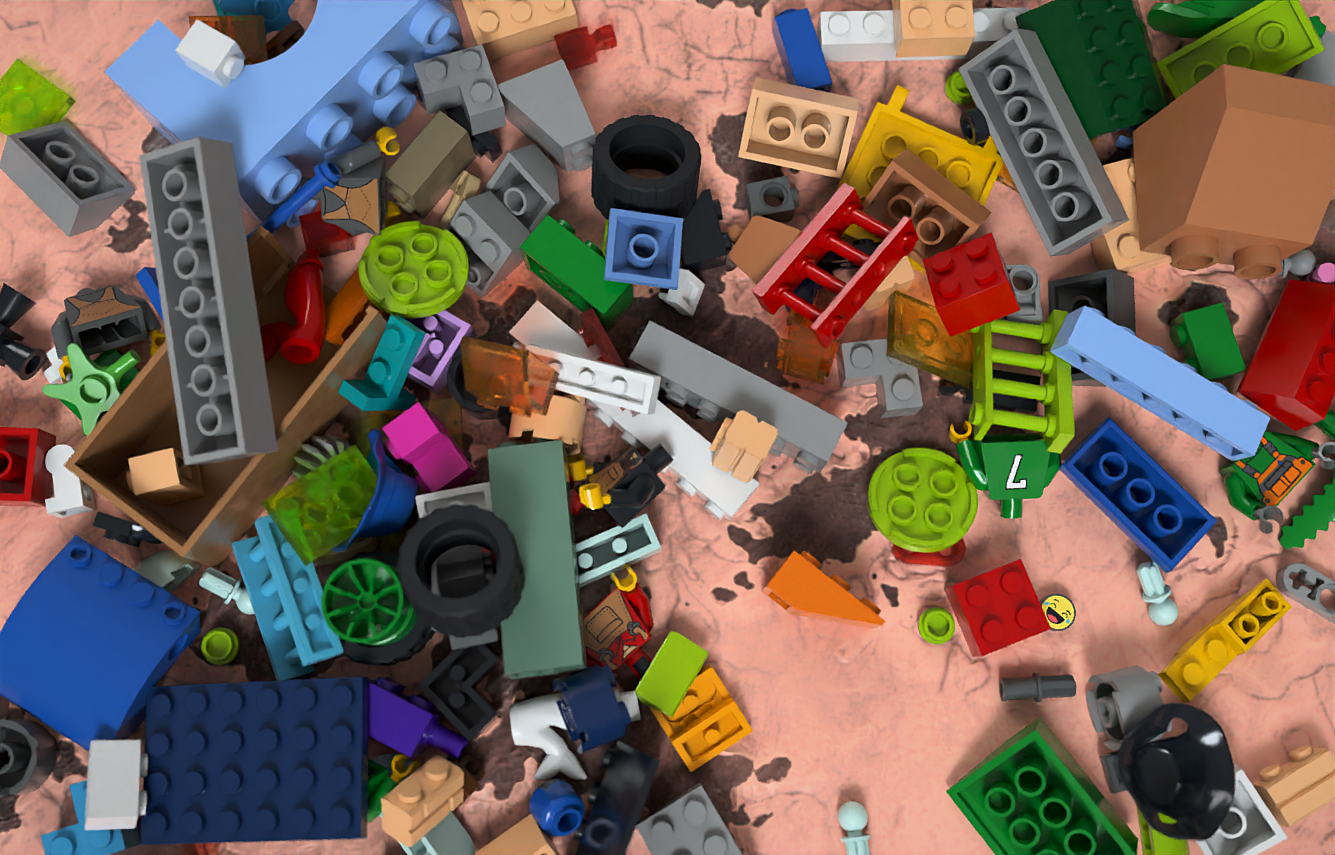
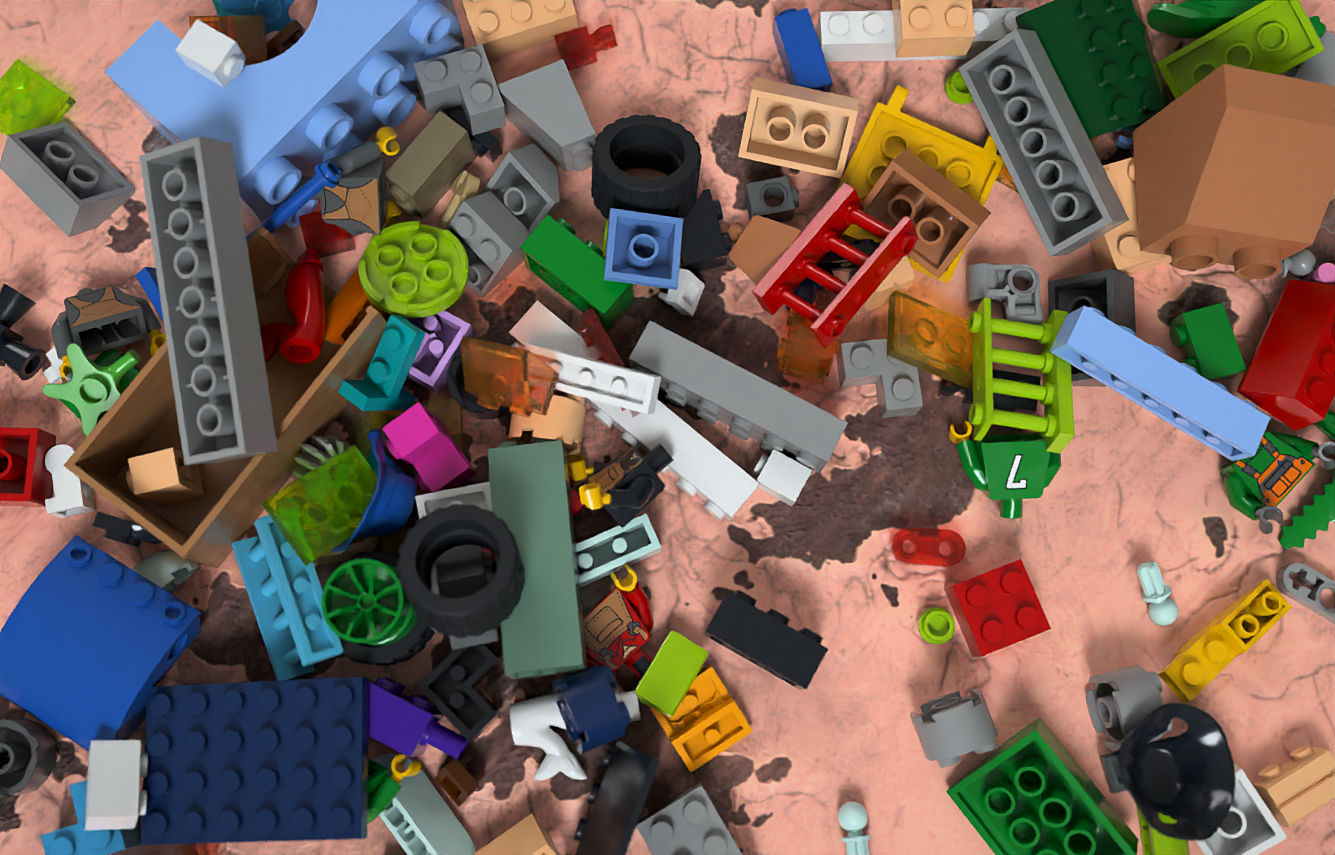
light aqua axle [199,567,254,615] -> none
lime plate [201,627,240,665] -> none
light nougat brick [381,755,464,847] -> none
blue head [529,779,585,837] -> none
light nougat brick [709,410,778,483] -> none
orange slope [761,550,886,629] -> none
lime tile [867,447,978,553] -> none
red brick [923,232,1021,337] -> none
black tile [960,107,989,146] -> none
dark grey axle [999,673,1076,703] -> none
tile [1039,594,1076,631] -> none
blue brick [1059,417,1217,573] -> none
none -> black brick [703,590,828,690]
none -> white brick [752,449,812,506]
none -> light grey brick [910,688,998,767]

